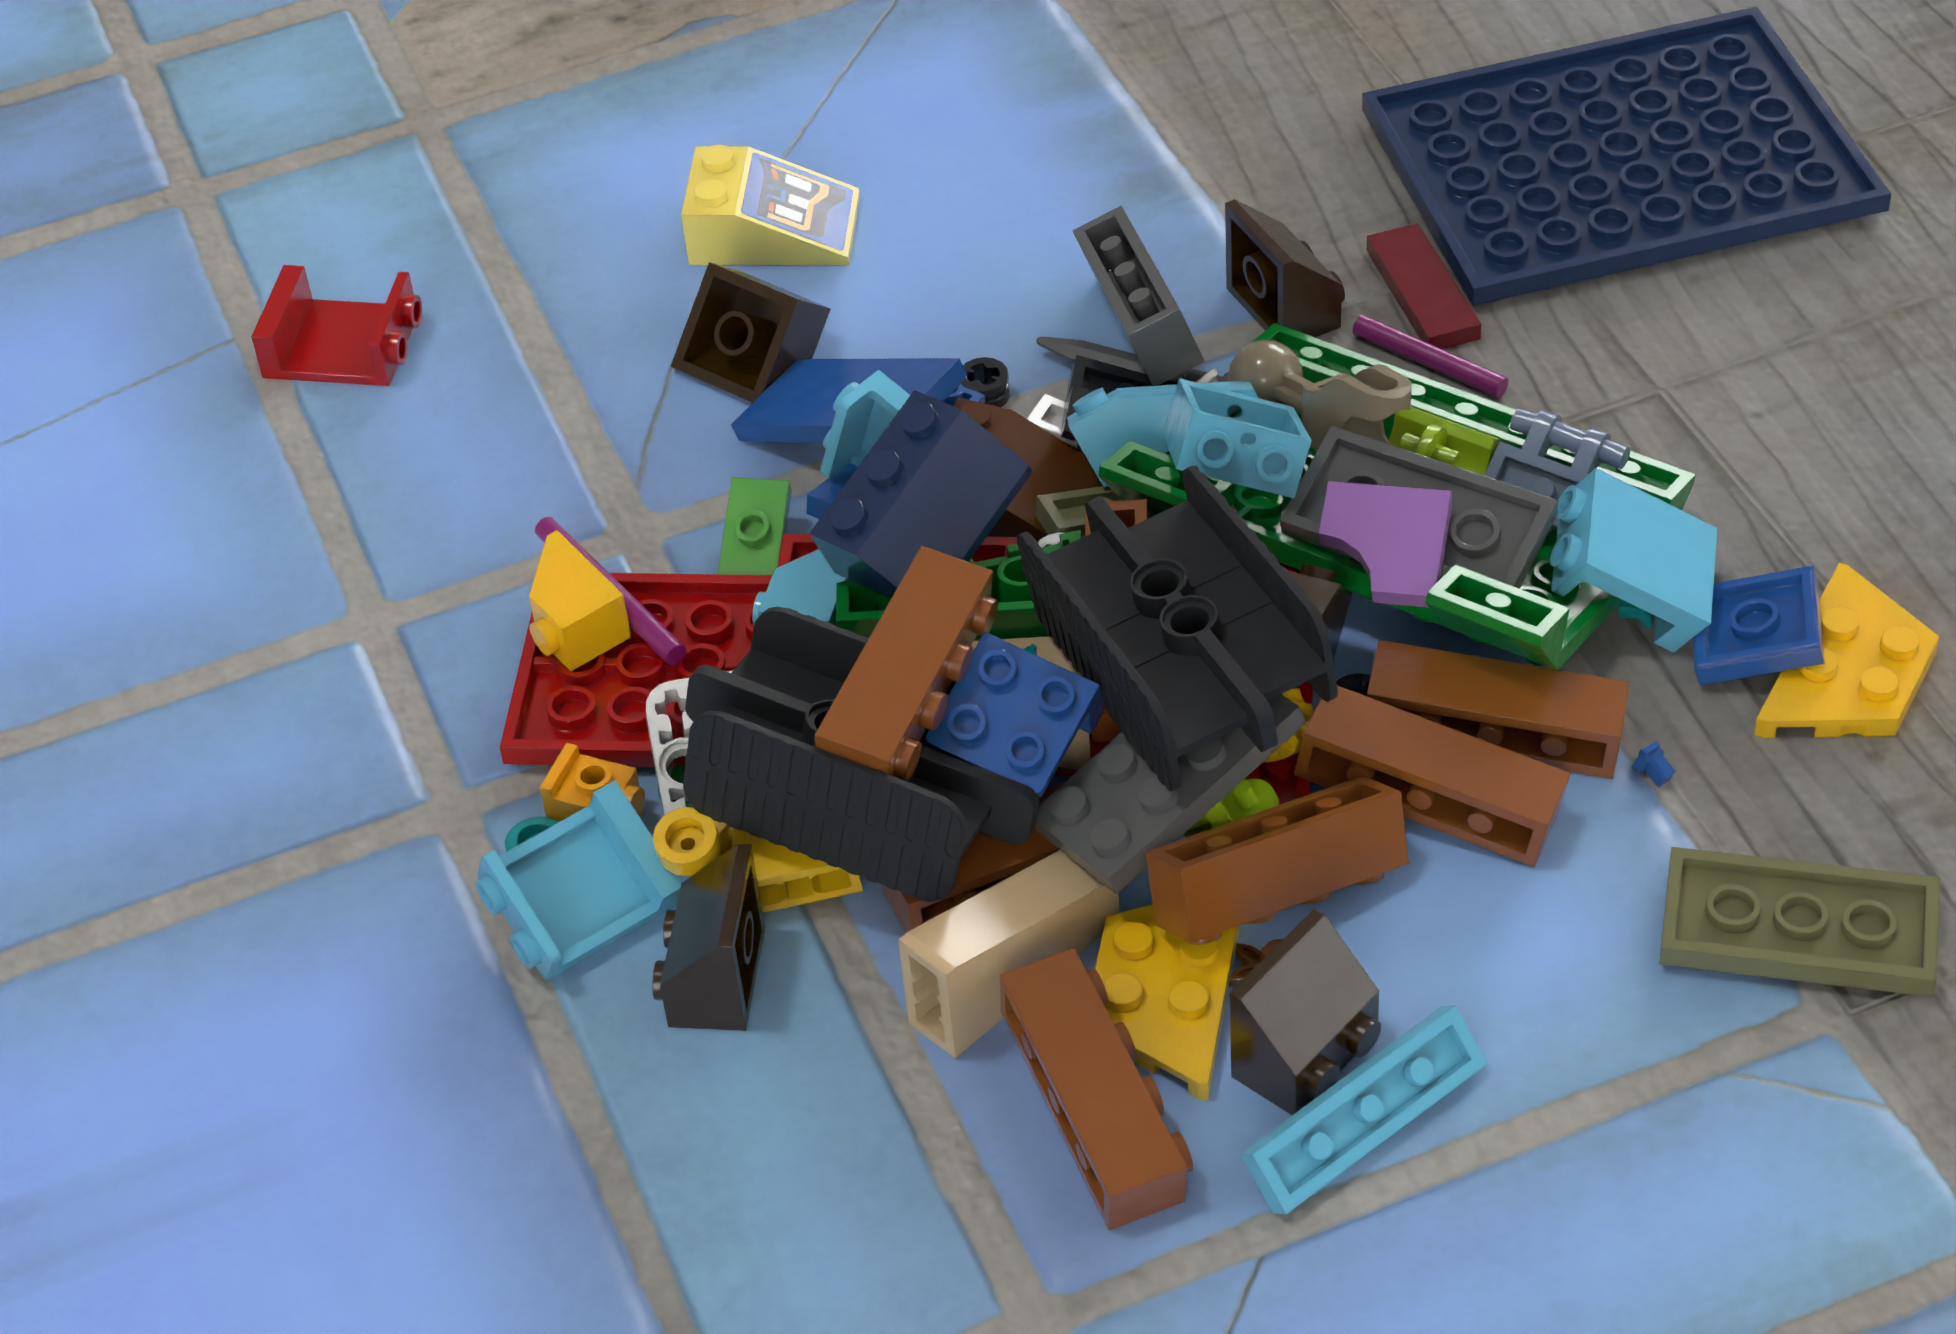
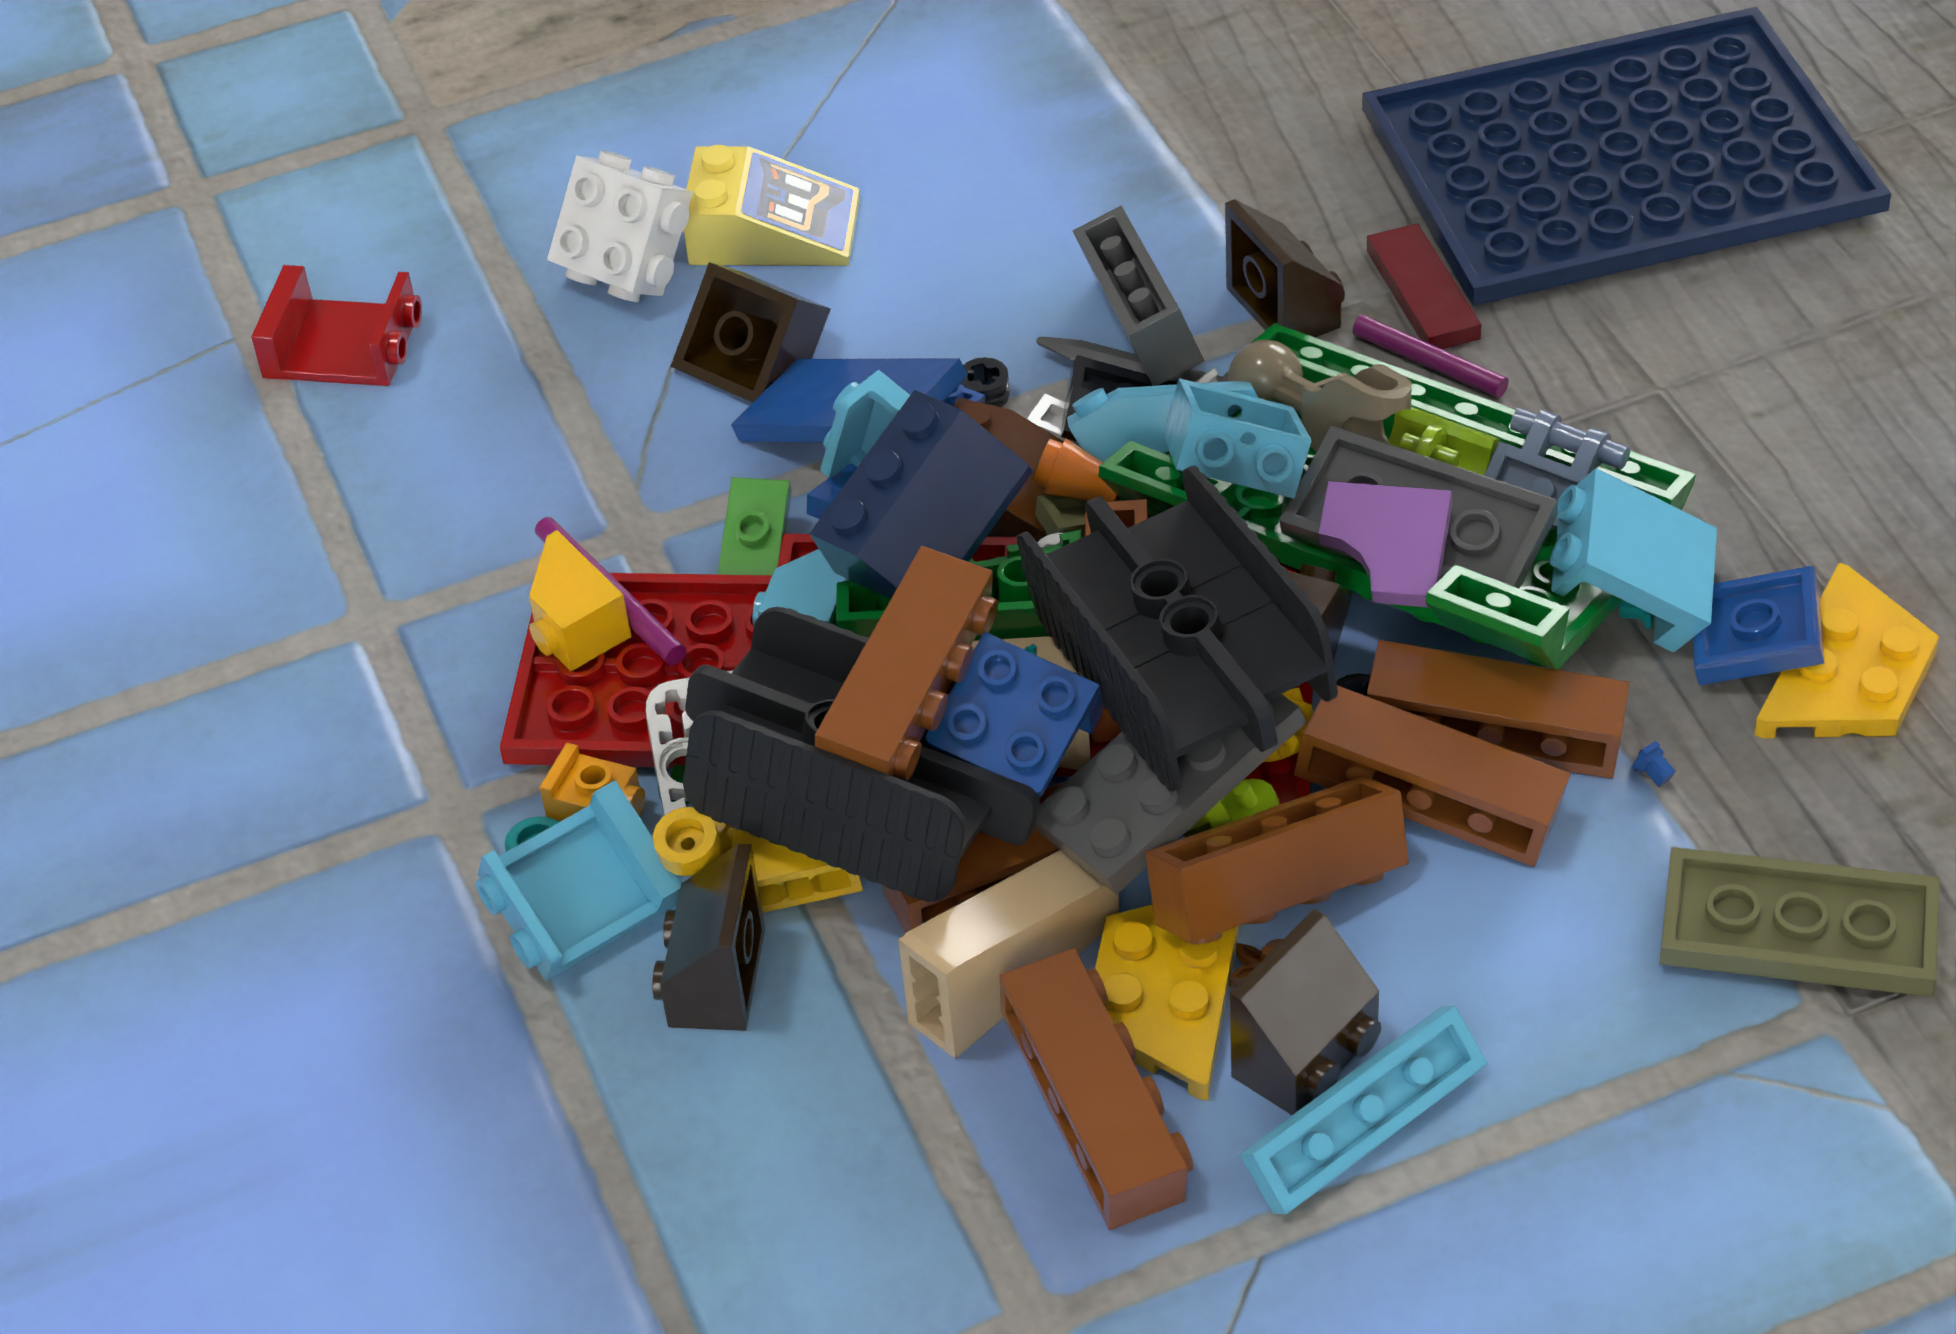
none -> white brick [547,150,693,302]
none -> orange cone [1033,438,1119,502]

